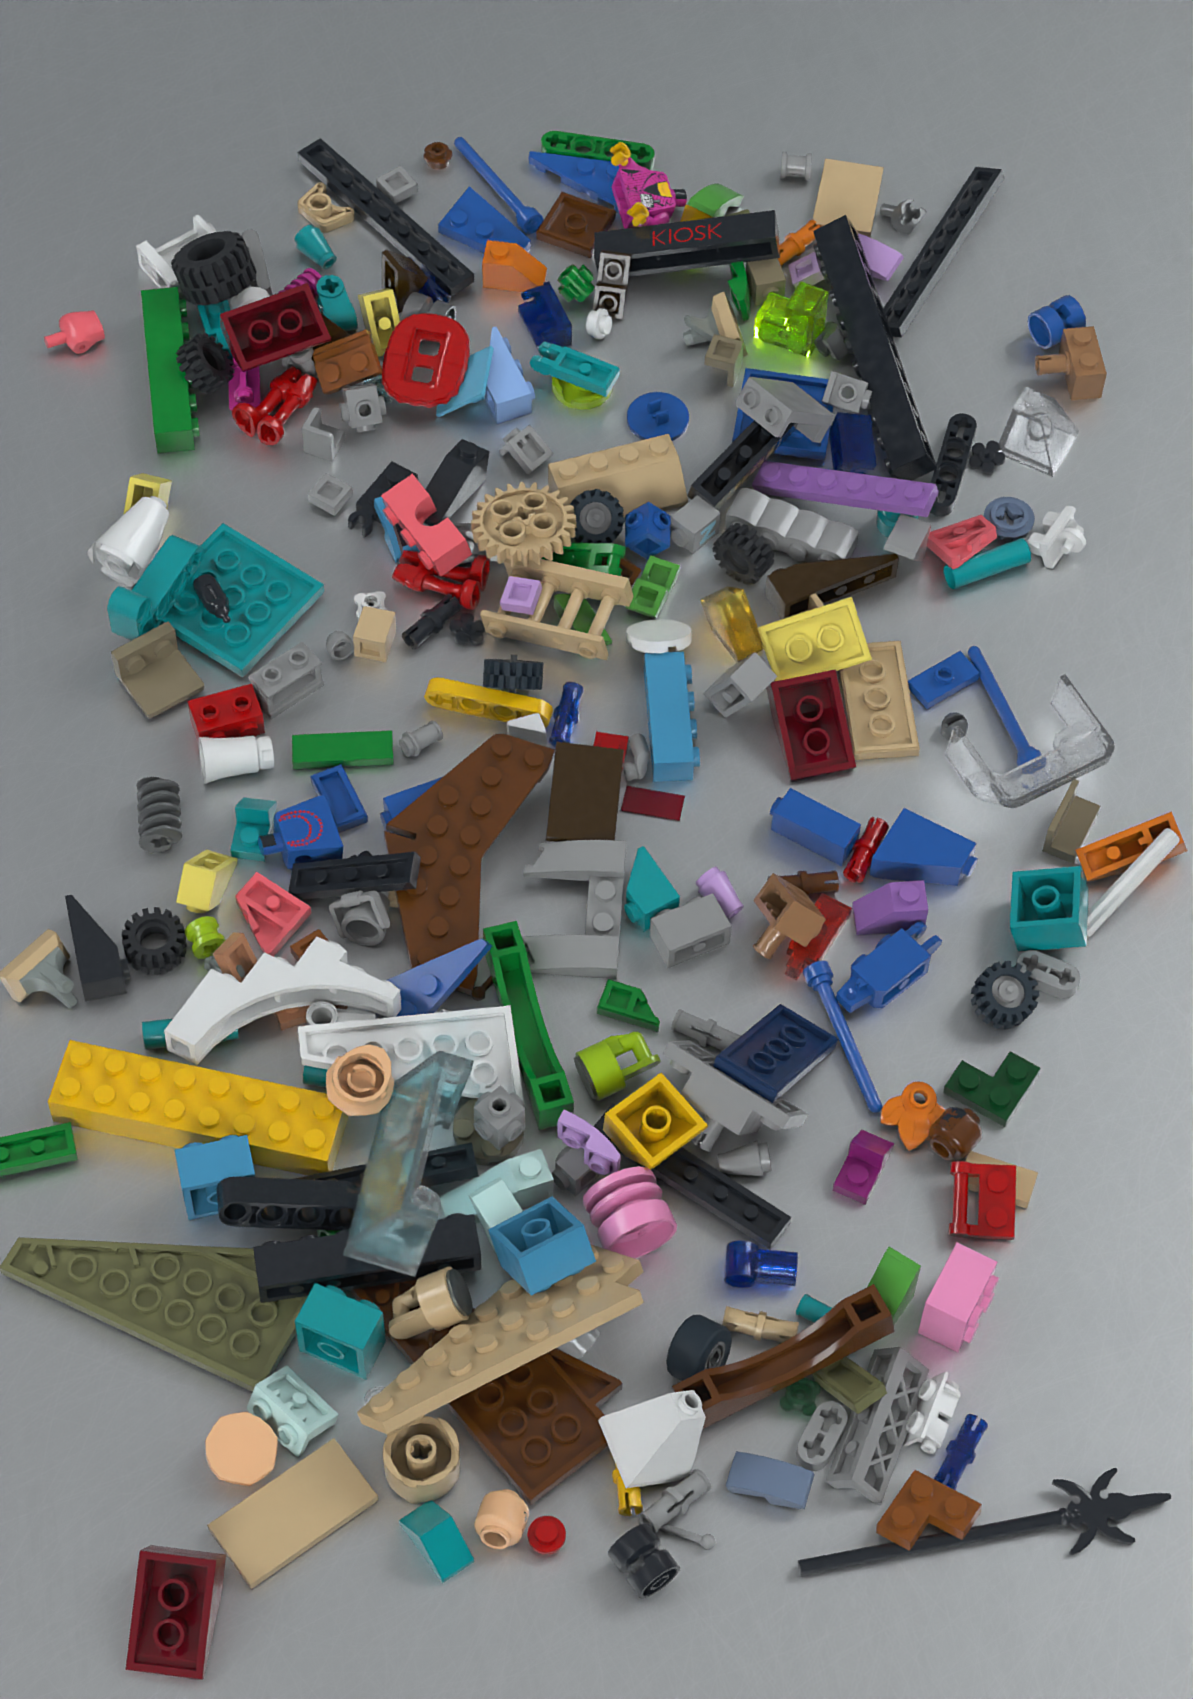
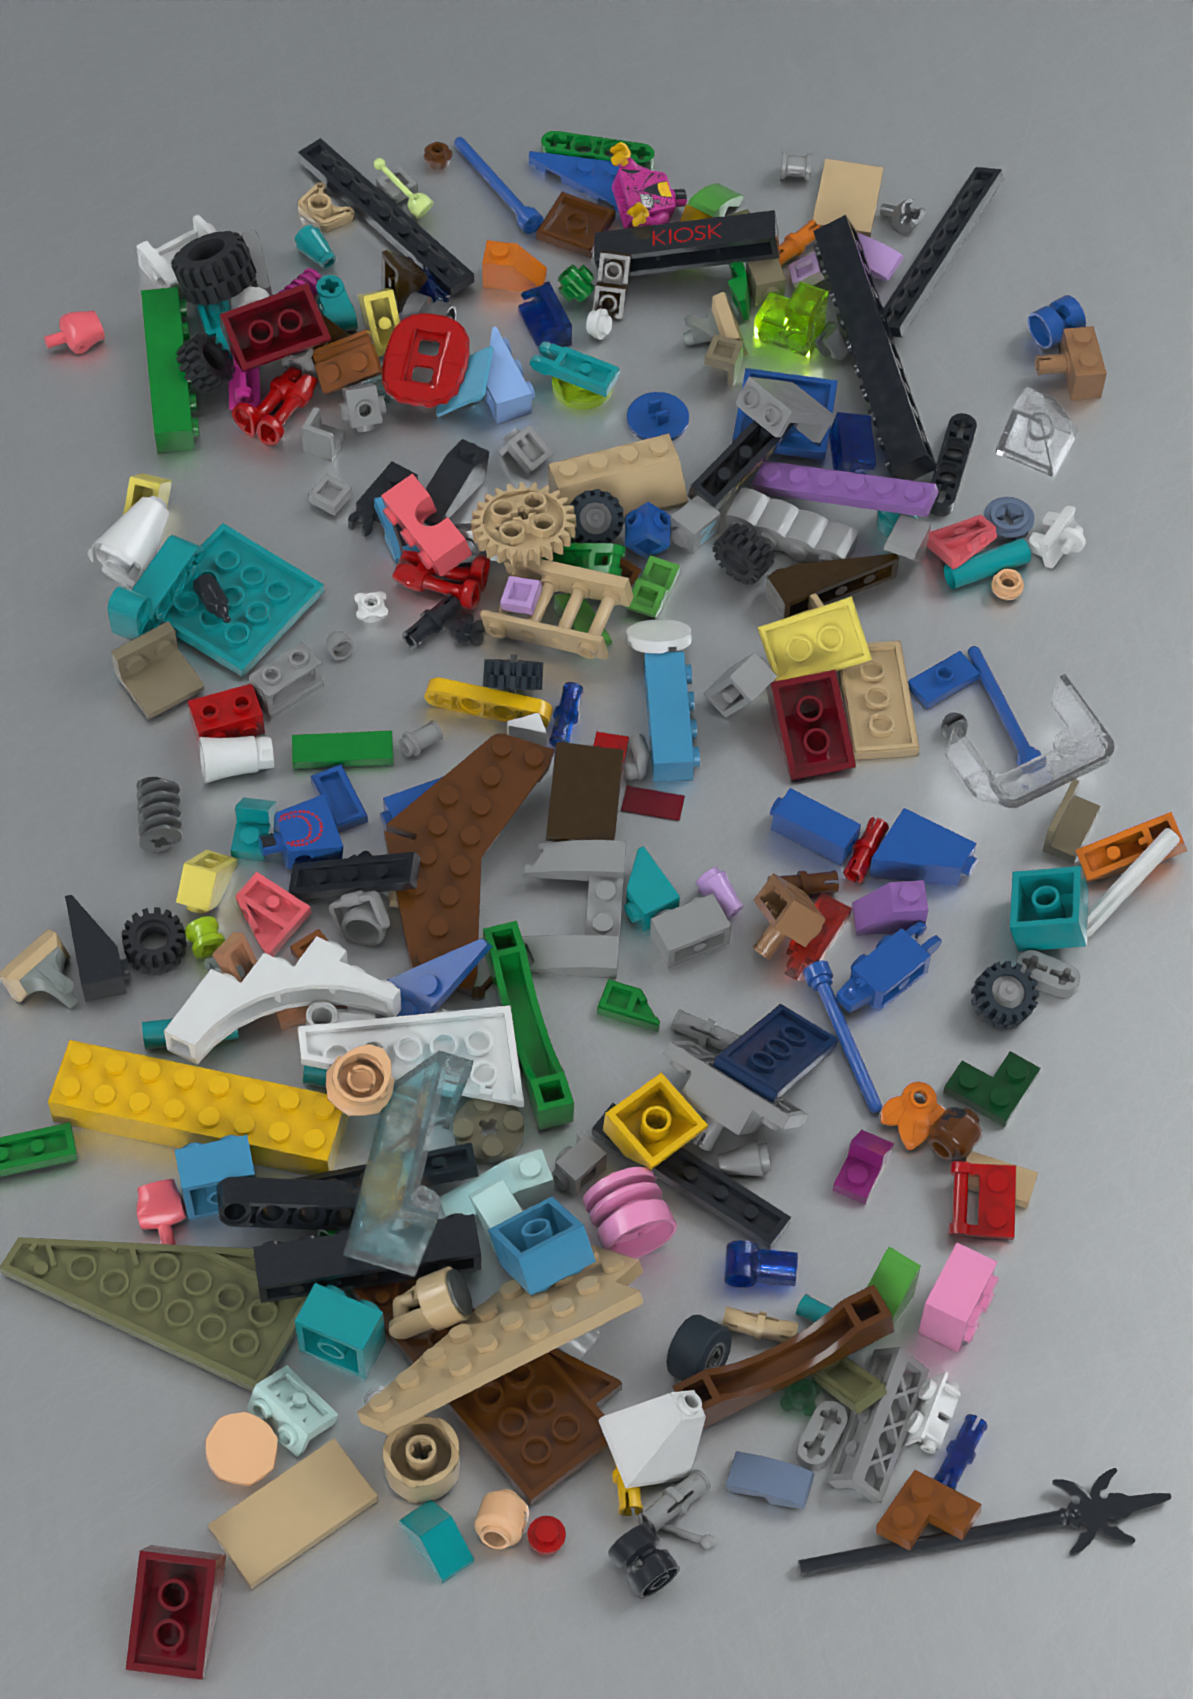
tan panel [353,606,396,662] -> none
blue wing [438,186,531,253] -> none
light grey brick [473,1085,526,1151] -> none
lavender slope [557,1110,621,1175] -> none
lime piece [574,1031,661,1101] -> none
clear yellow slope [700,586,764,662] -> none
light grey brick [822,371,872,415] -> none
black plant [969,440,1005,474] -> none
none -> coral piece [137,1179,187,1245]
none -> yellowish green hinge [374,158,434,220]
none -> light nougat plate [991,569,1024,600]

